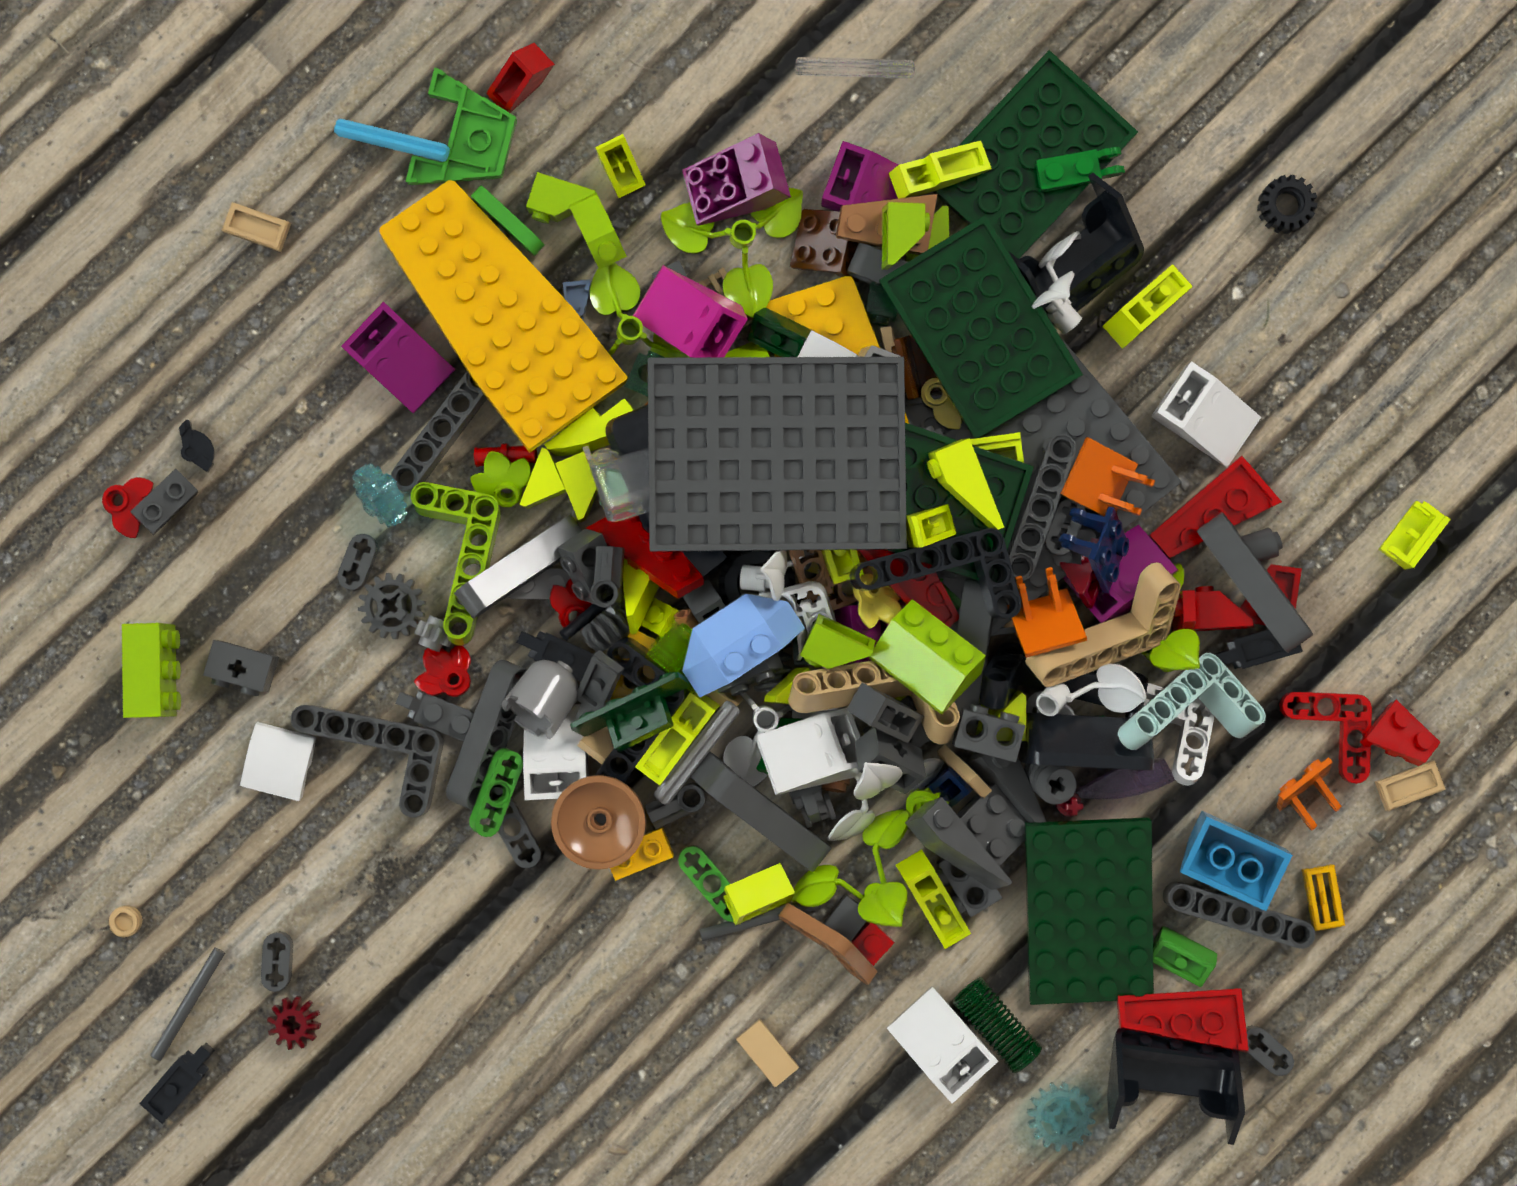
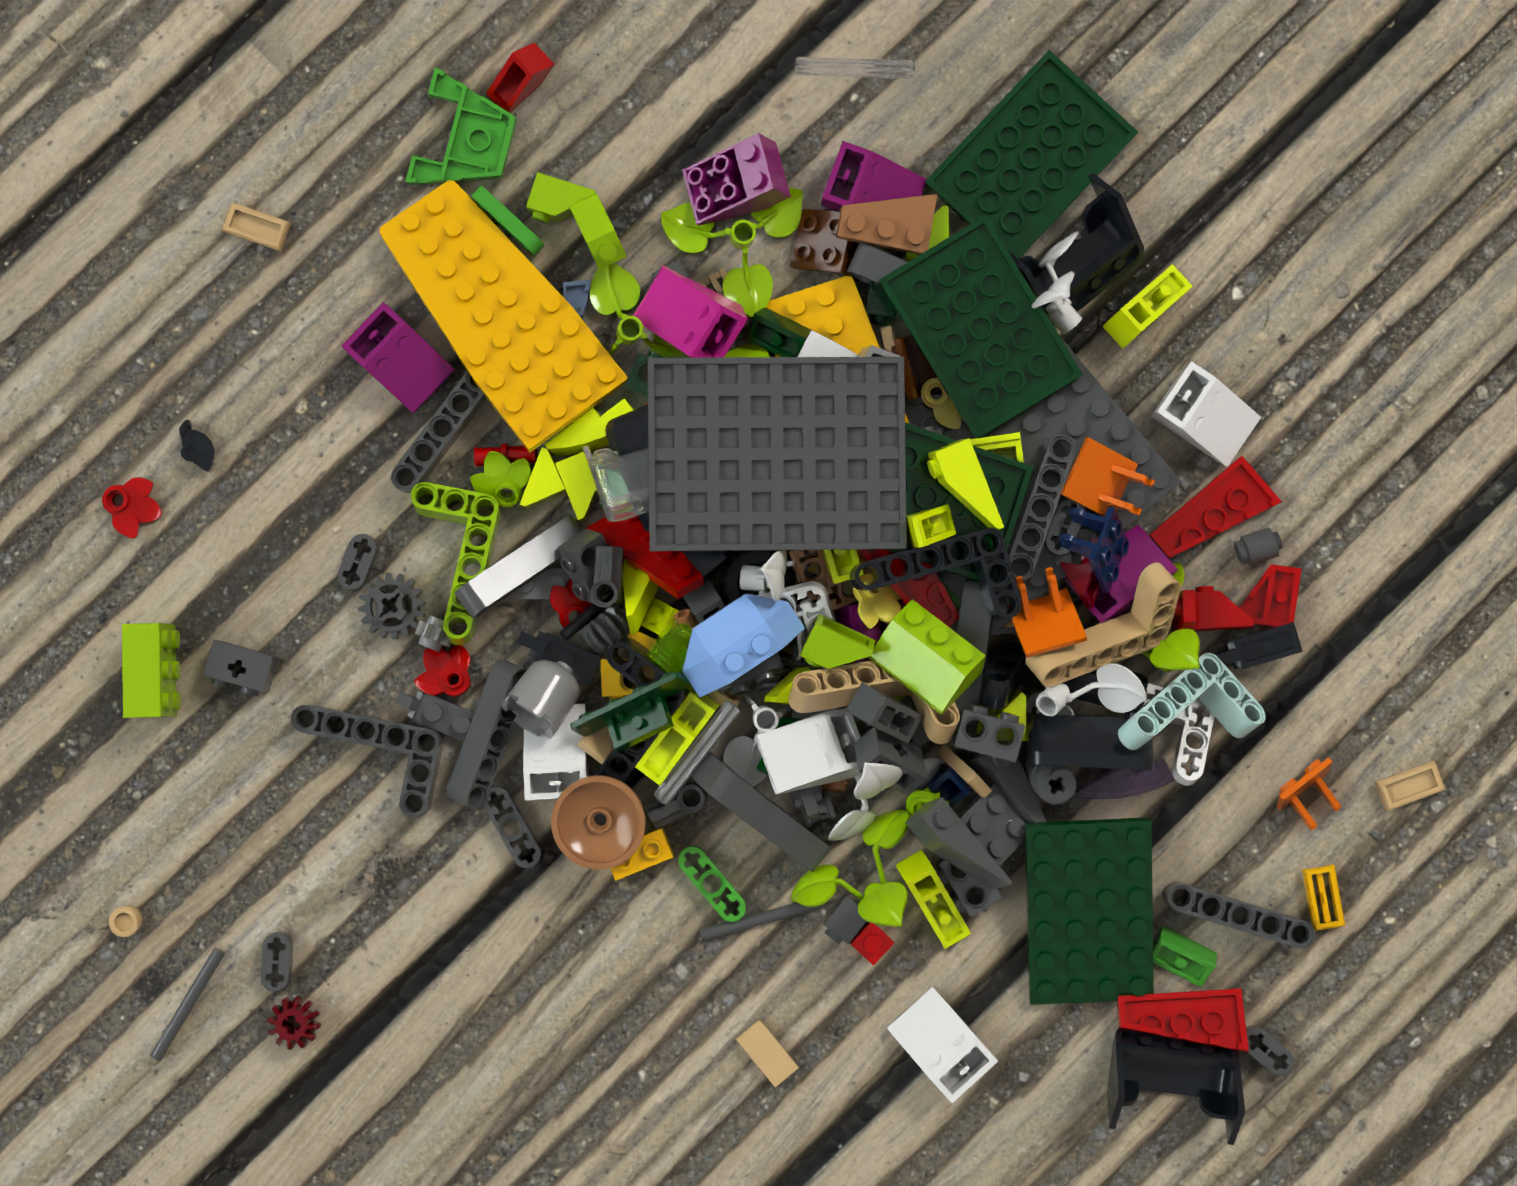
dark grey brick [130,469,198,536] -> none
black hinge [139,1043,215,1124] -> none
white slope [240,722,316,801] -> none
medium azure axle [334,118,450,162] -> none
clear light blue gear [352,463,408,527] -> none
bright green beam [469,748,523,837] -> none
dark grey hinge [575,650,624,720] -> none
neon yellow slope [595,134,646,198] -> none
neon yellow hinge [723,863,795,926] -> none
medium nougat beam [778,903,877,985] -> none
lime slope [882,202,930,270] -> none
neon yellow slope [889,140,992,199] -> none
dark green piece [953,977,1042,1073] -> none
clear light blue gear [1027,1082,1096,1152] -> none
green hinge [1035,147,1125,192] -> none
dark red axle [1055,793,1084,816] -> none
dark azure slope [1180,811,1293,911] -> none
dark grey beam [1197,512,1313,653] -> none
black tyre [1257,175,1317,234] -> none
red beam [1279,692,1372,784] -> none
red wing [1360,699,1441,766] -> none
neon yellow hinge [1378,501,1451,570] -> none

